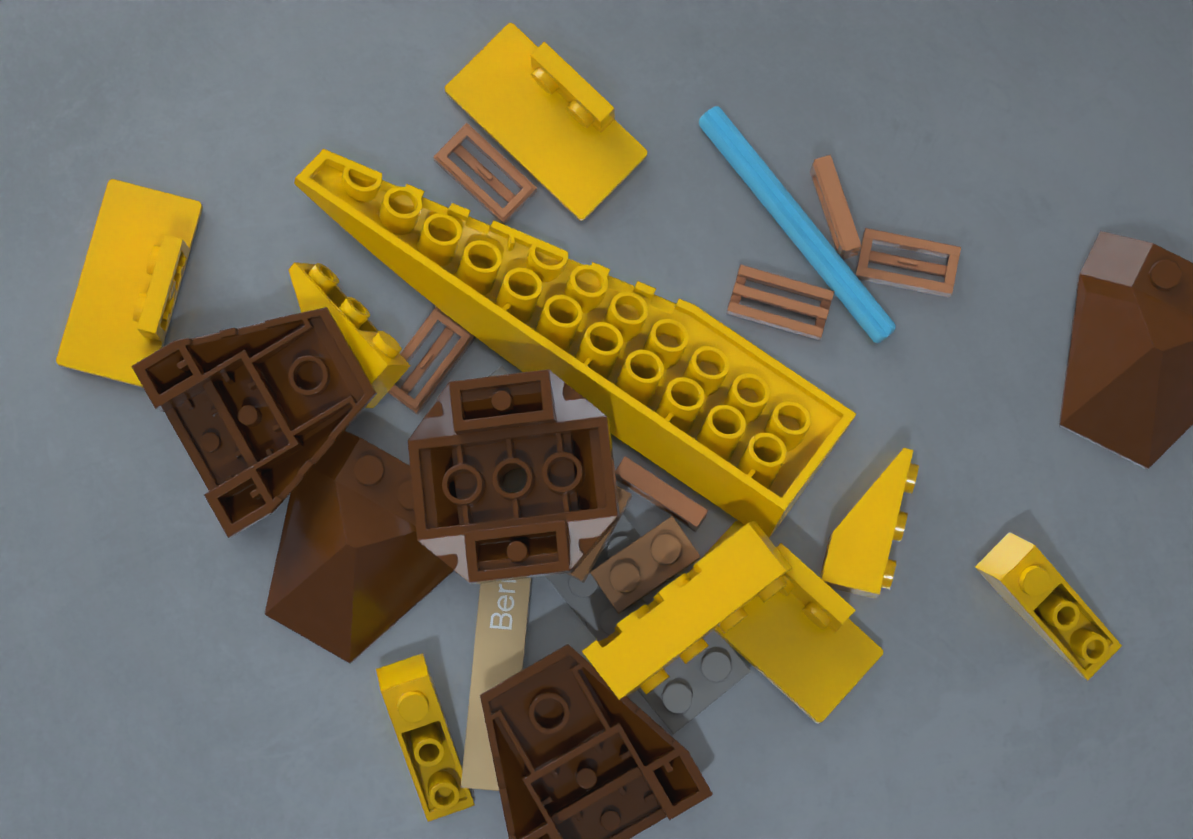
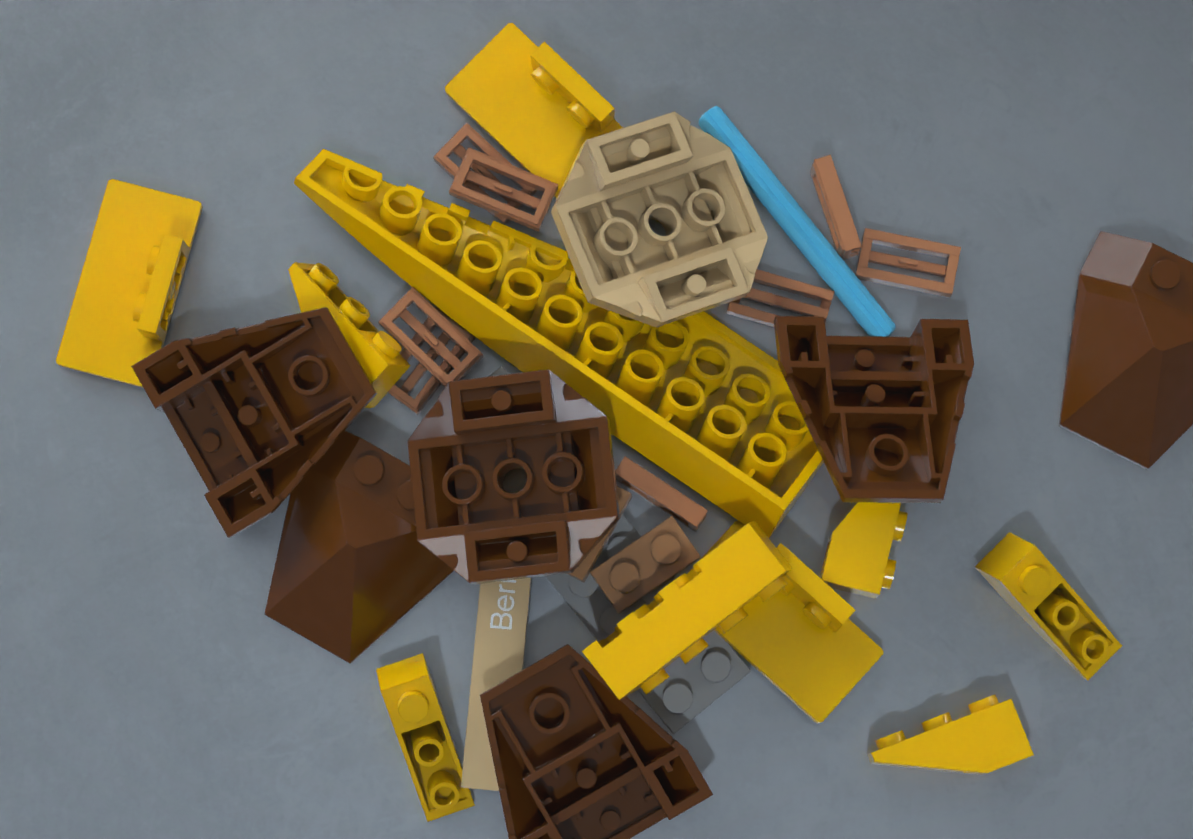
none -> nougat tile [378,287,484,387]
none -> nougat tile [449,147,558,232]
none -> tan piece [551,111,768,328]
none -> reddish brown wedge [774,316,974,503]
none -> yellow slope [867,694,1034,775]

